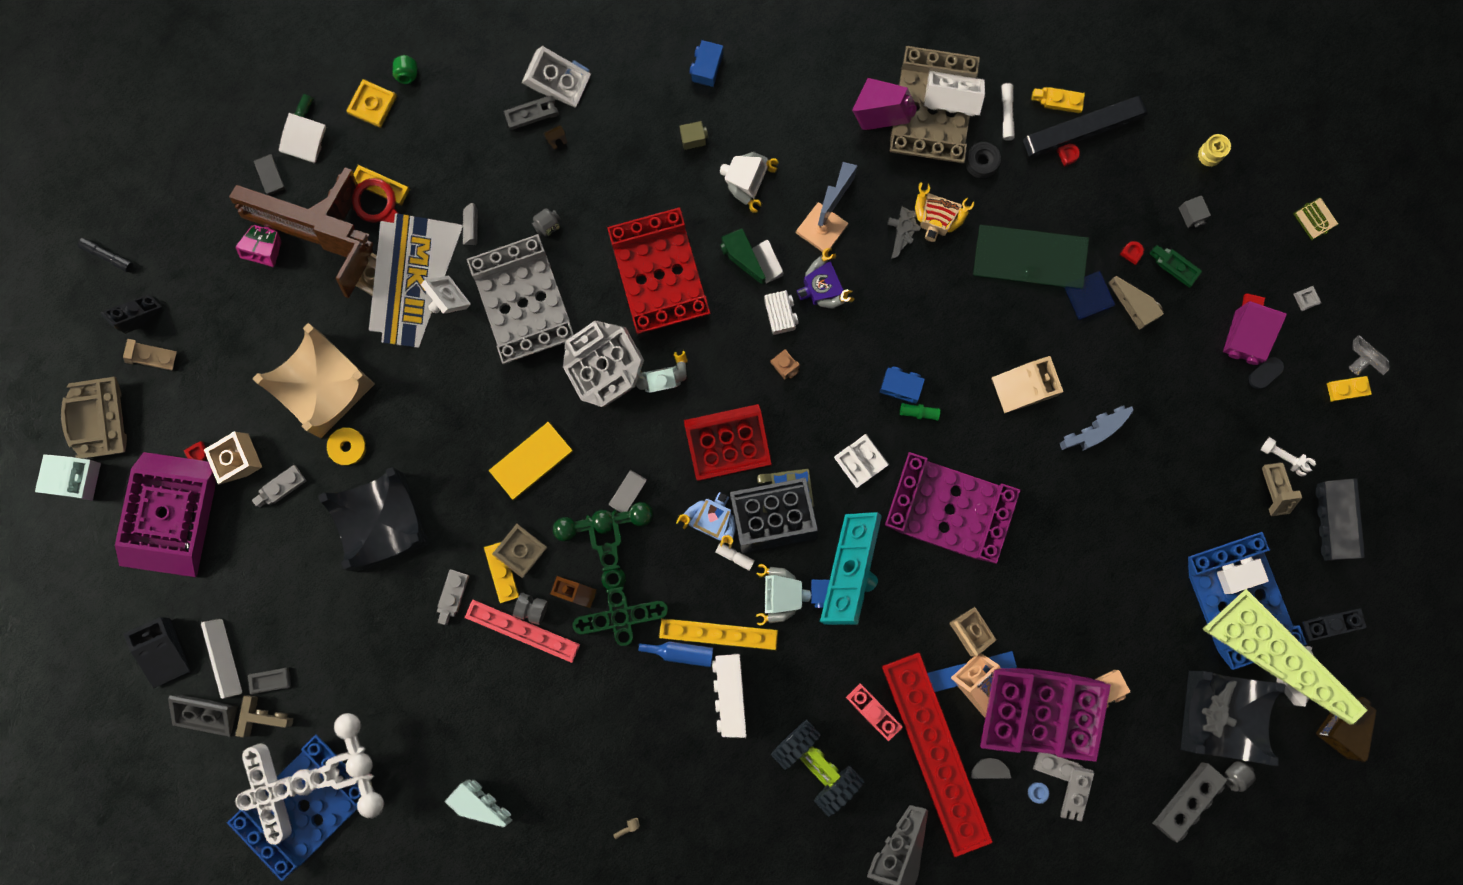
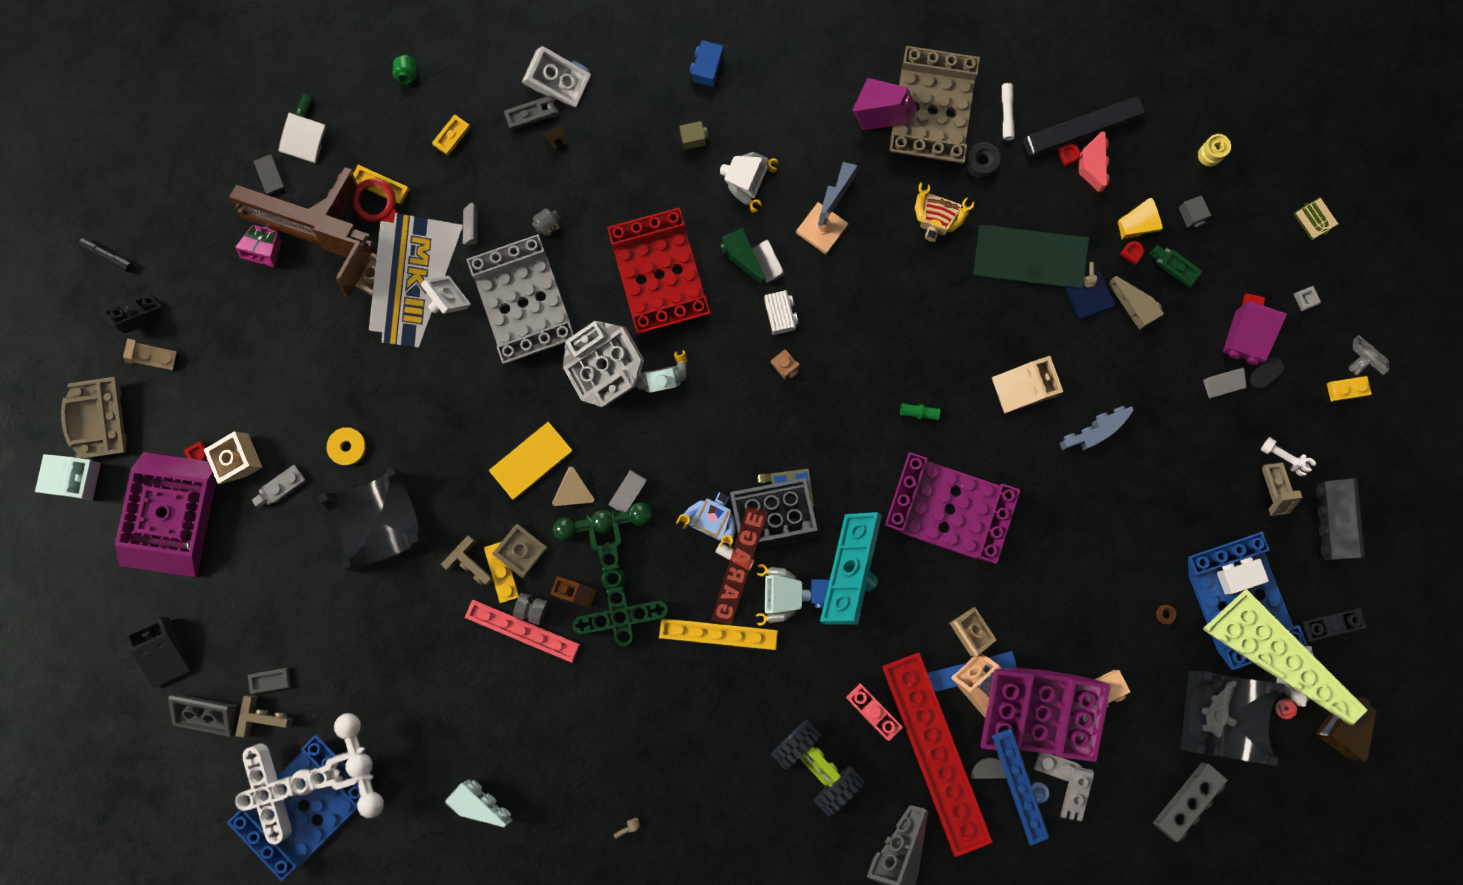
white slope [201,619,242,699] -> none
tan piece [252,323,374,438] -> none
yellow tile [346,80,397,128] -> none
light grey hinge [437,570,469,625] -> none
blue piece [638,642,713,667] -> none
red slope [684,404,771,480] -> none
white slope [712,654,746,737] -> none
torso [797,248,854,308] -> none
white slope [834,434,889,488] -> none
blue brick [879,367,925,404] -> none
dark grey piece [888,206,921,259] -> none
white slope [924,71,985,116] -> none
yellow hinge [1031,87,1085,113] -> none
dark grey head [1224,761,1256,792] -> none
none -> yellow plate [432,114,471,156]
none -> dark tan bracket [441,536,493,585]
none -> tan piece [552,467,594,506]
none -> clear red sticker [711,506,768,625]
none -> blue tile [992,729,1049,846]
none -> coral slope [1079,132,1109,192]
none -> dark tan hand [1084,262,1097,288]
none -> yellow slope [1118,198,1163,239]
none -> reddish brown plate [1156,605,1176,624]
none -> light grey slope [1203,368,1246,398]
none -> red tile [1276,698,1297,719]

